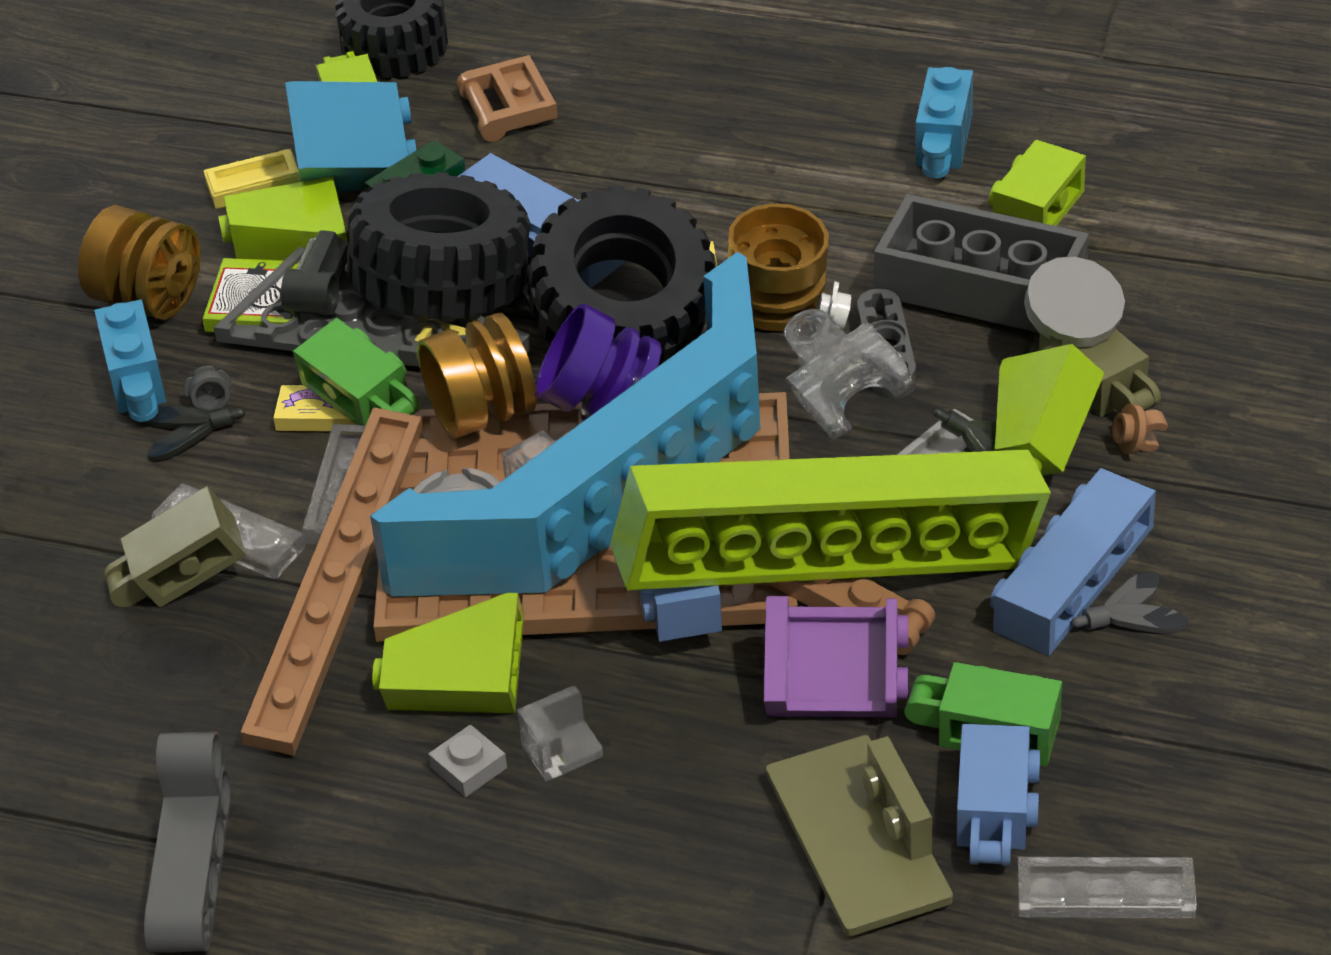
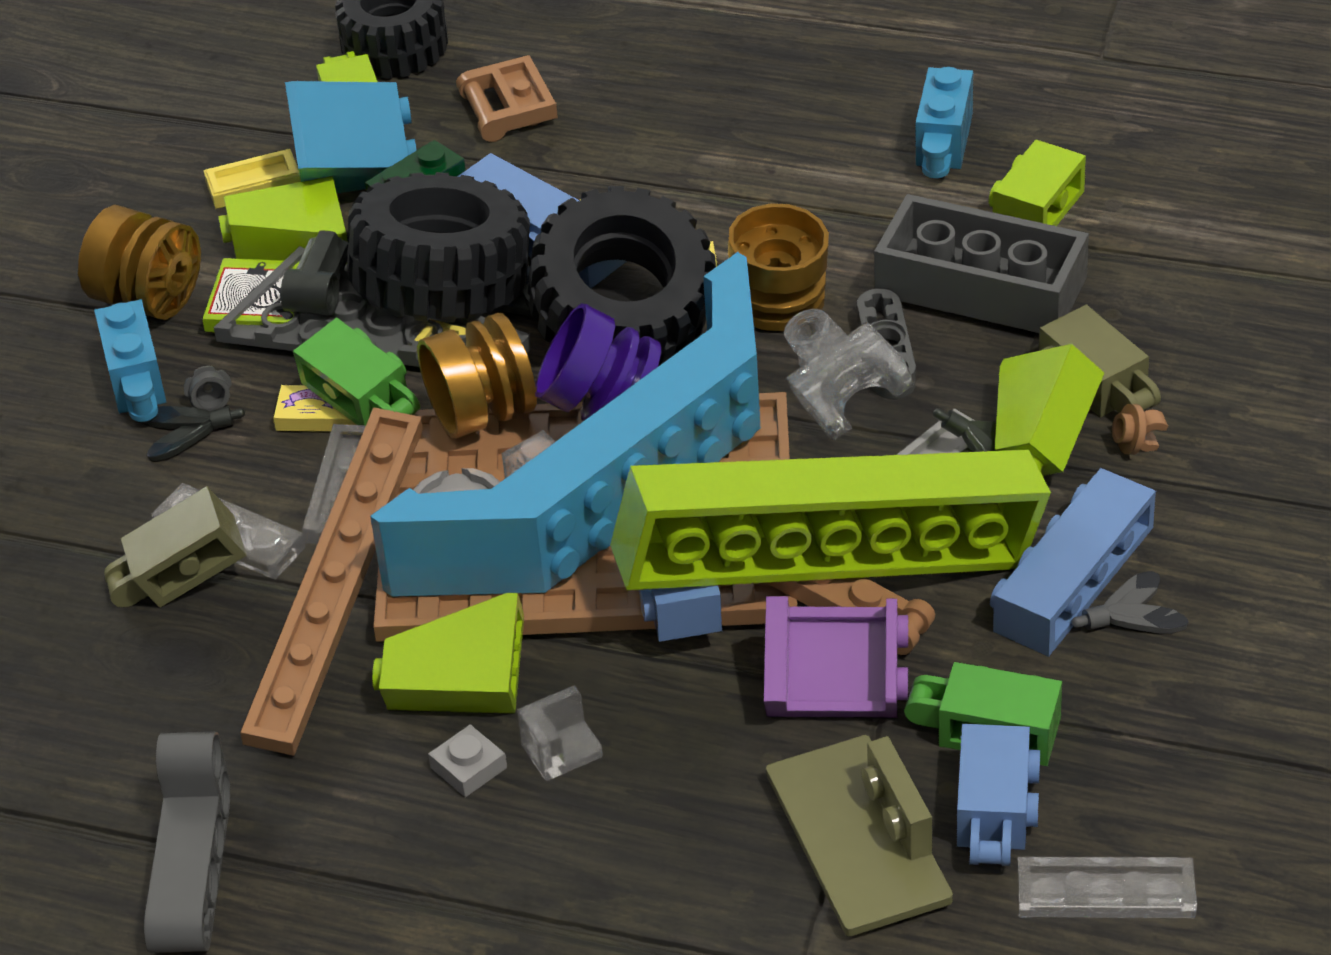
white plate [814,281,851,338] -> none
light grey tile [1024,257,1125,348] -> none

